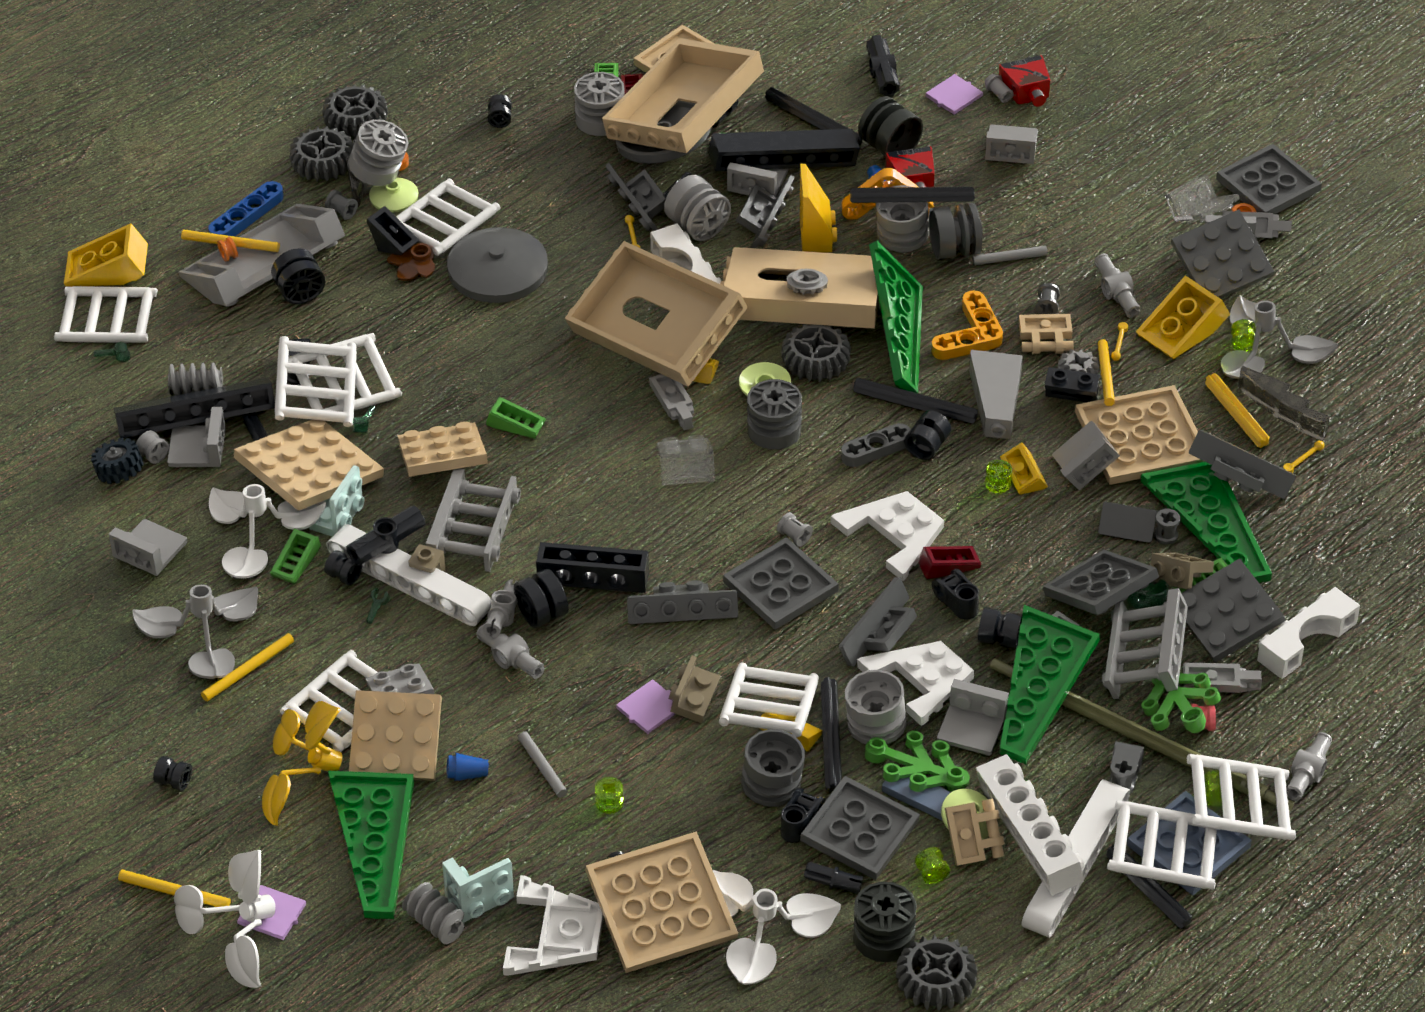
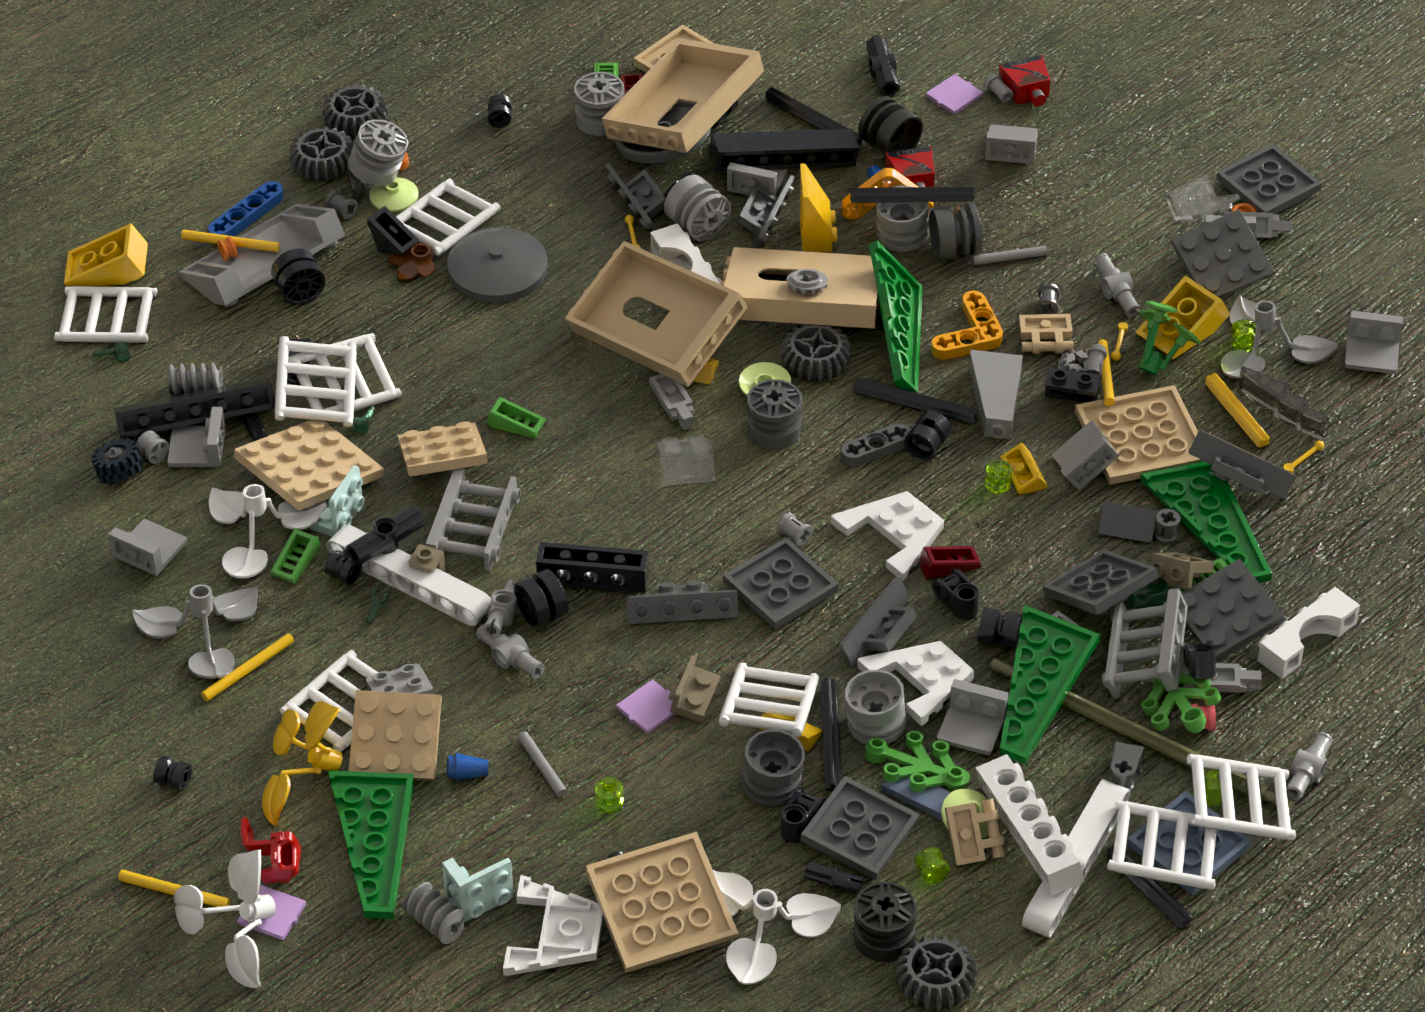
none -> red piece [241,817,301,884]
none -> light grey pin [1085,344,1107,377]
none -> plant [1138,301,1201,375]
none -> black piece [1183,640,1216,679]
none -> light grey bracket [1345,310,1403,374]

